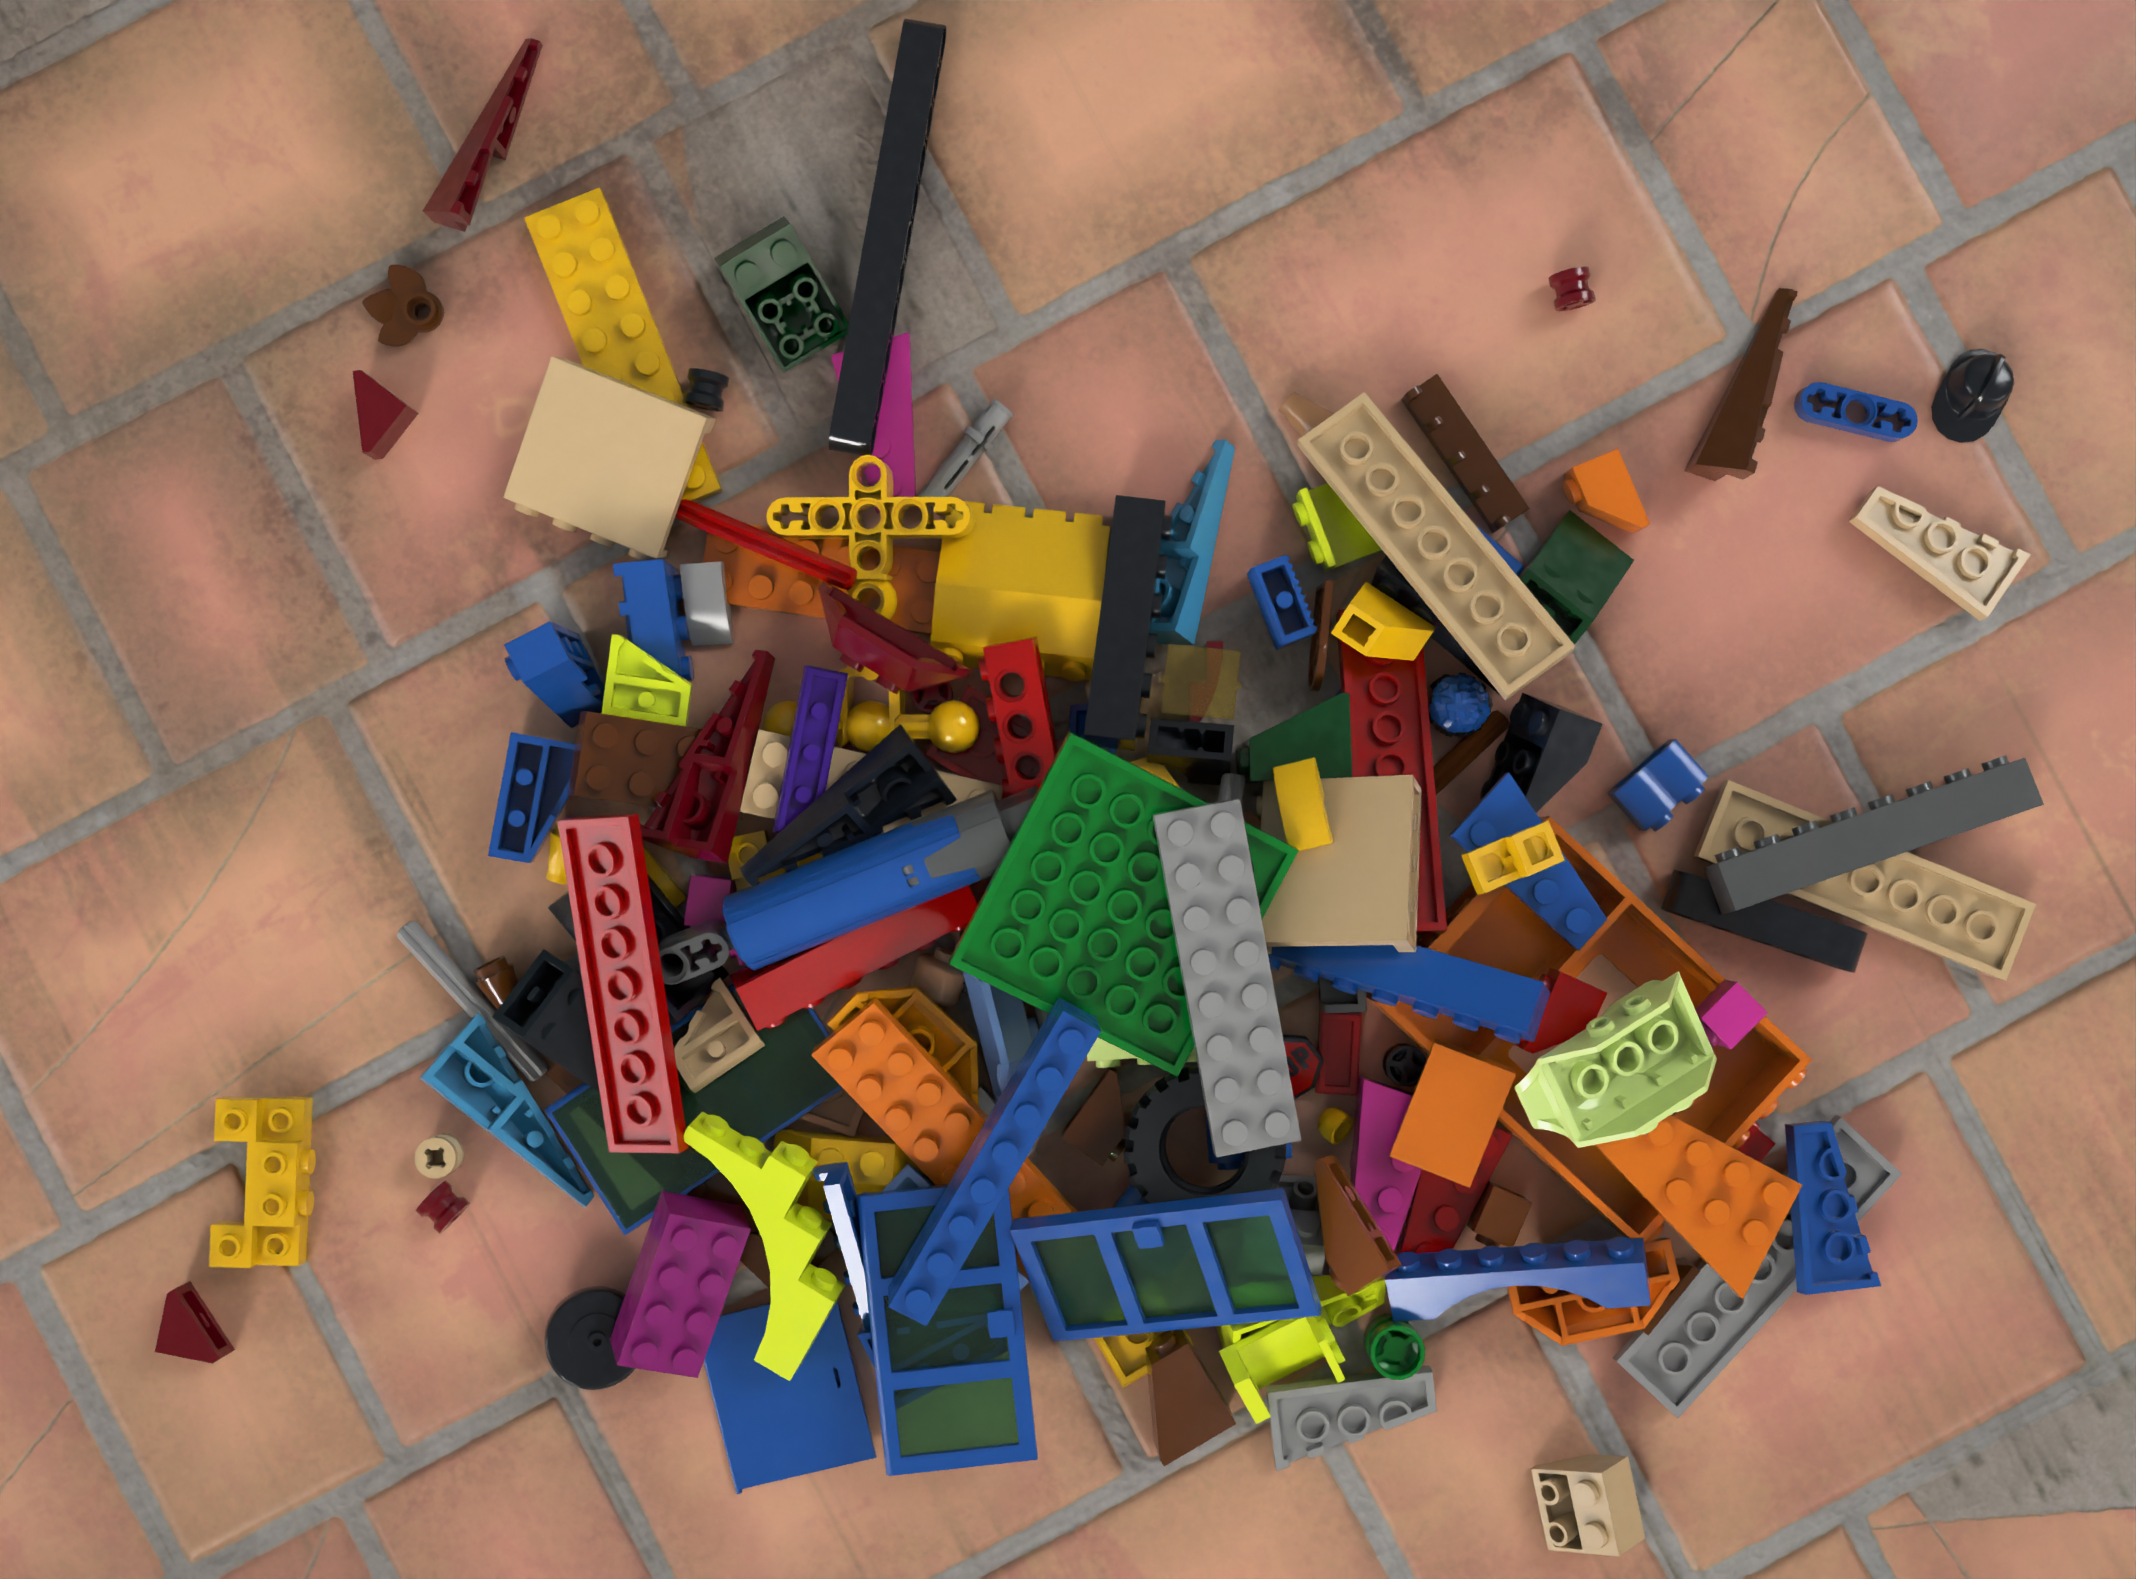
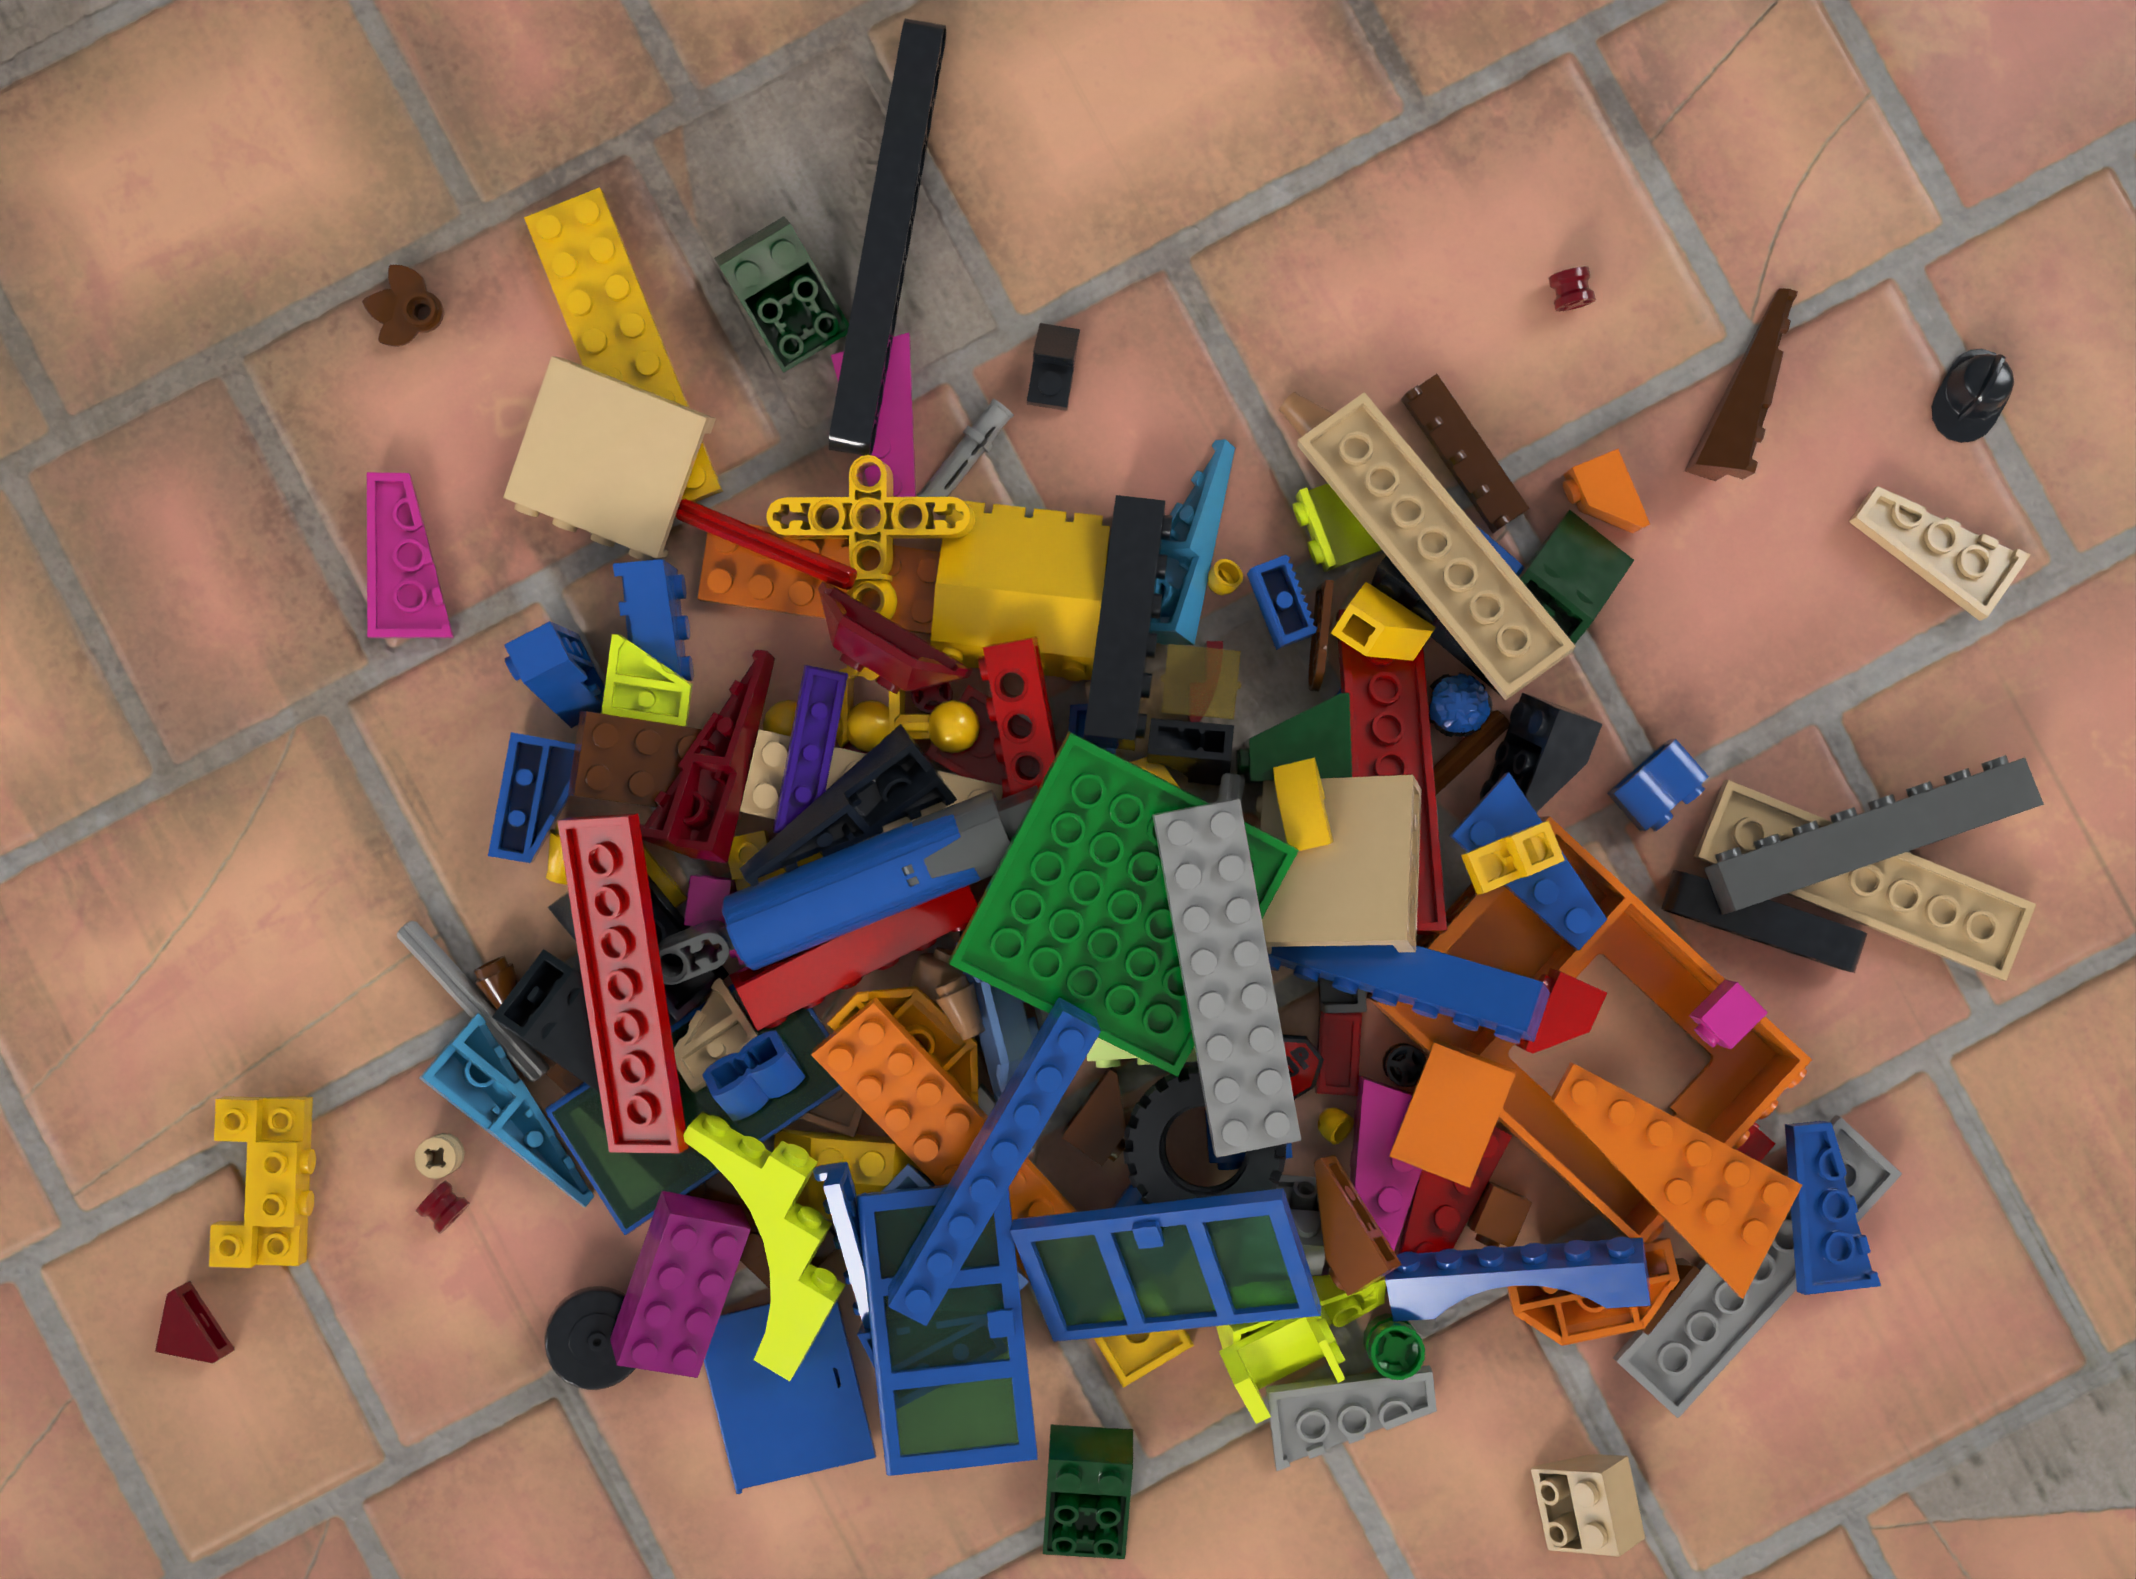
dark red slope [353,370,419,460] -> none
dark red wedge [423,38,543,232] -> none
light grey slope [680,562,734,646] -> none
black wheel [682,368,729,412] -> none
reddish brown slope [1145,1329,1236,1466] -> none
yellowish green slope [1514,971,1717,1148] -> none
blue beam [1794,382,1918,442] -> none
none -> dark pink wing [367,472,454,638]
none -> blue brick [702,1030,806,1121]
none -> medium nougat cone [935,974,985,1040]
none -> black slope [1027,323,1080,411]
none -> dark green slope [1043,1424,1133,1559]
none -> yellow hinge [1207,559,1243,596]

